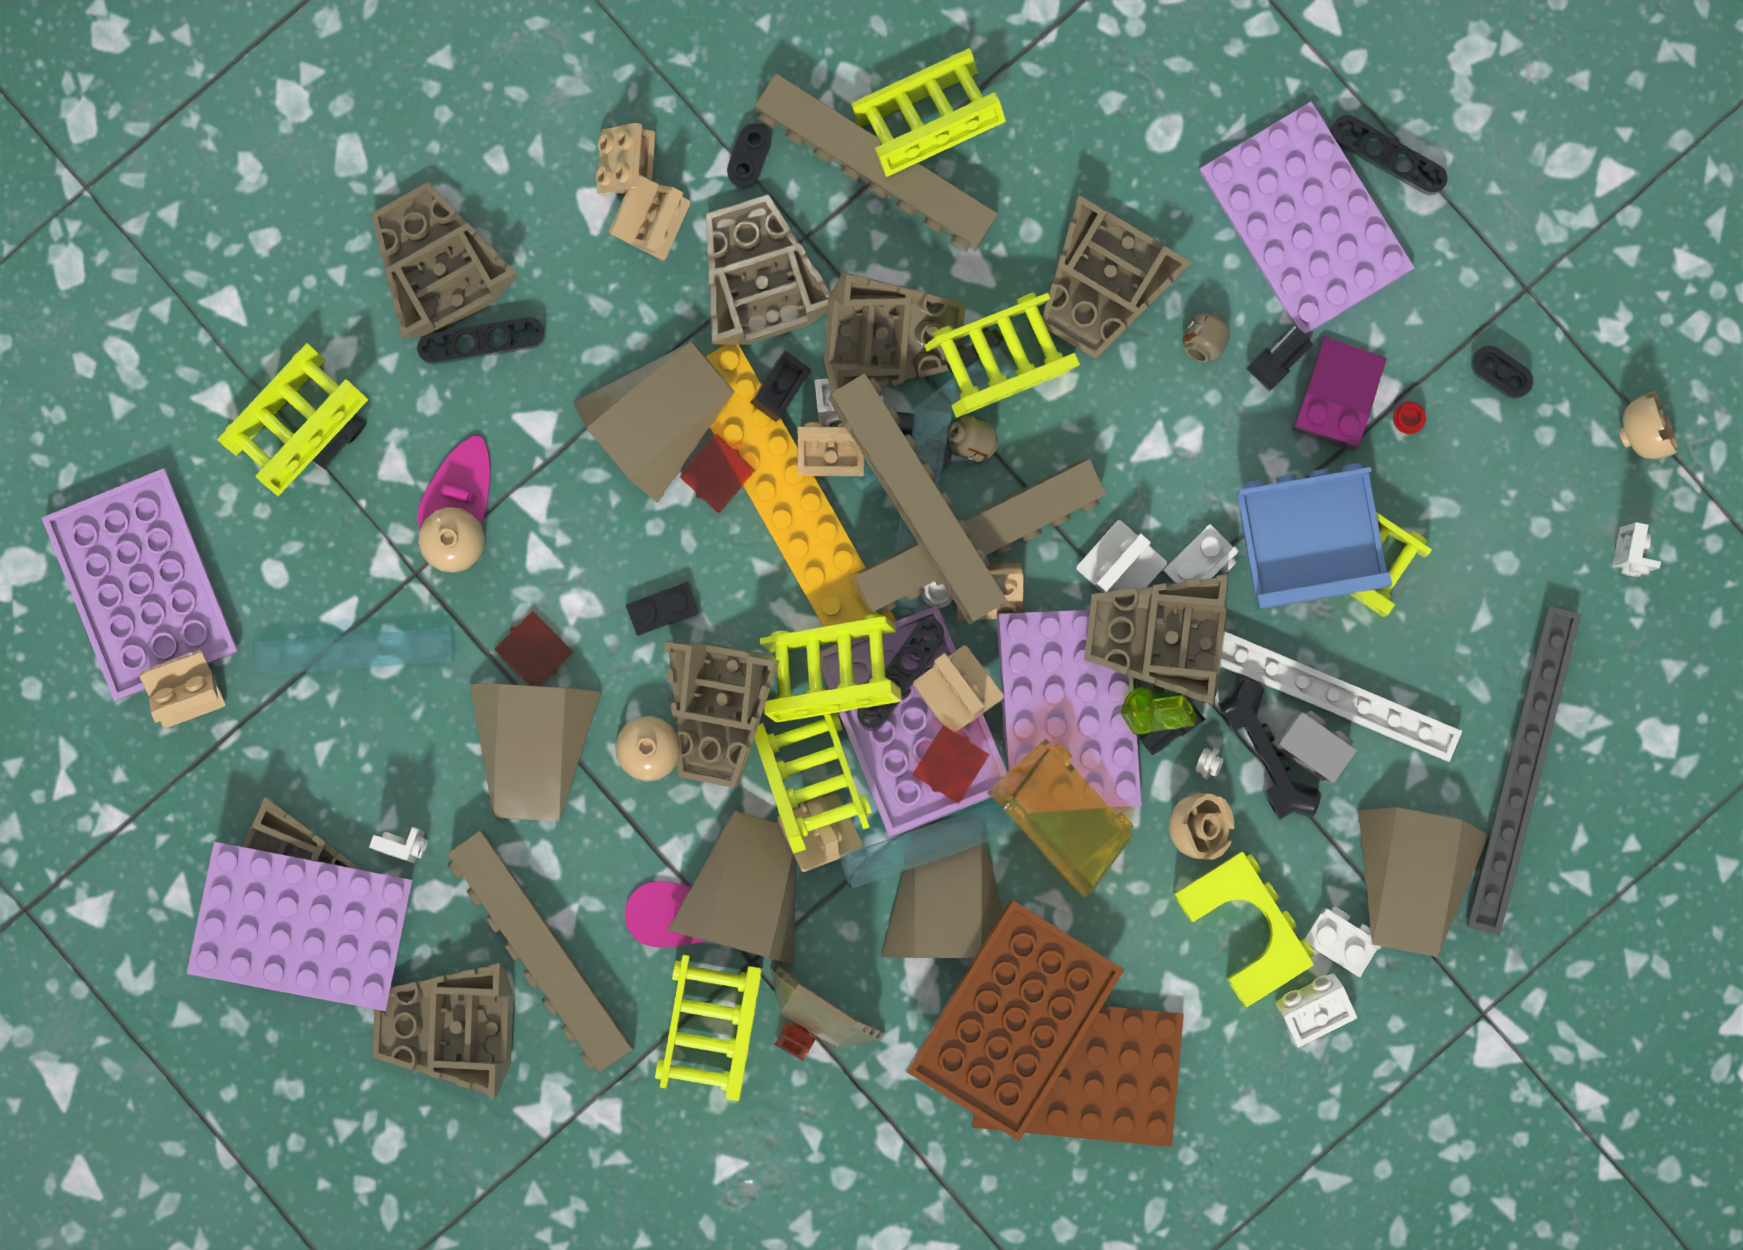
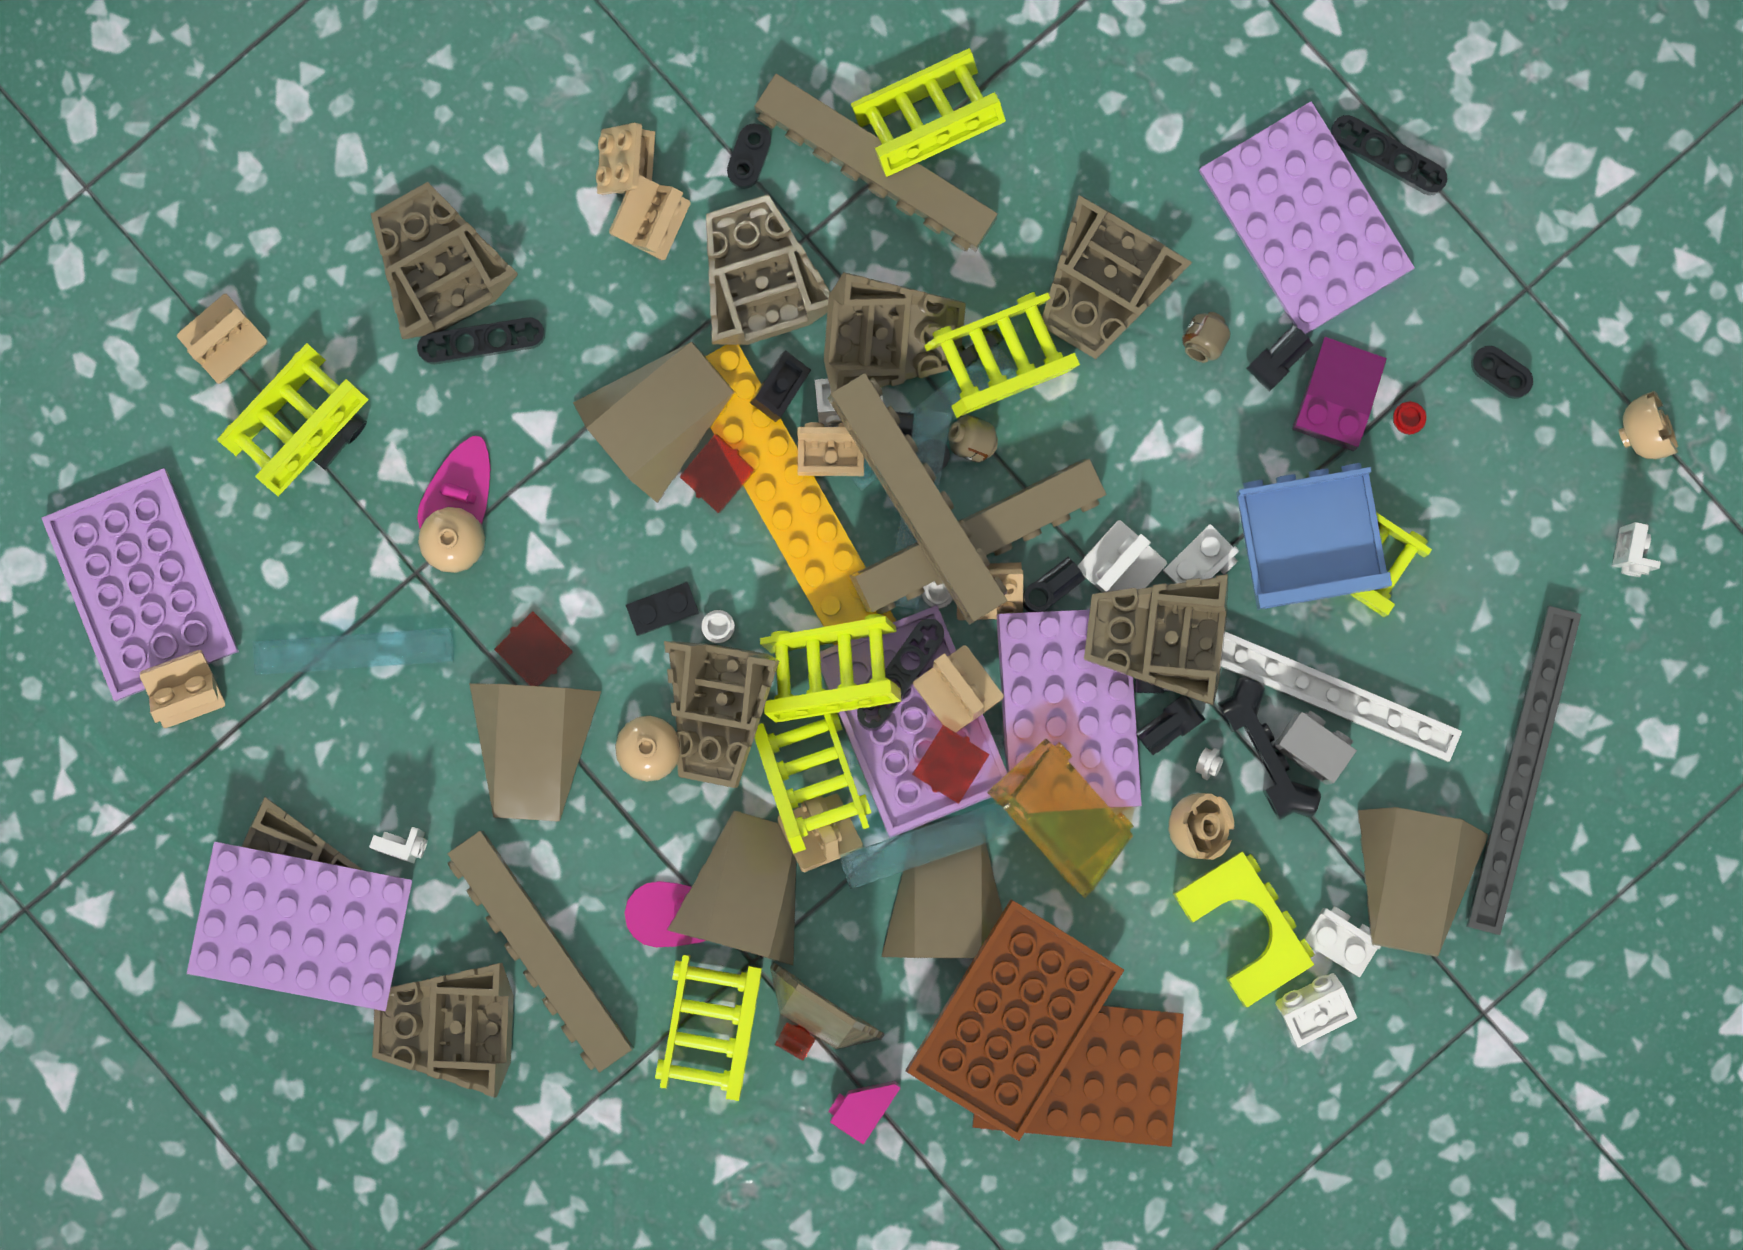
clear neon green plate [1121,687,1196,735] -> none
none -> tan bracket [177,294,268,384]
none -> white plate [702,610,735,643]
none -> dark pink slope [828,1081,901,1145]
none -> black piece [1023,557,1086,612]

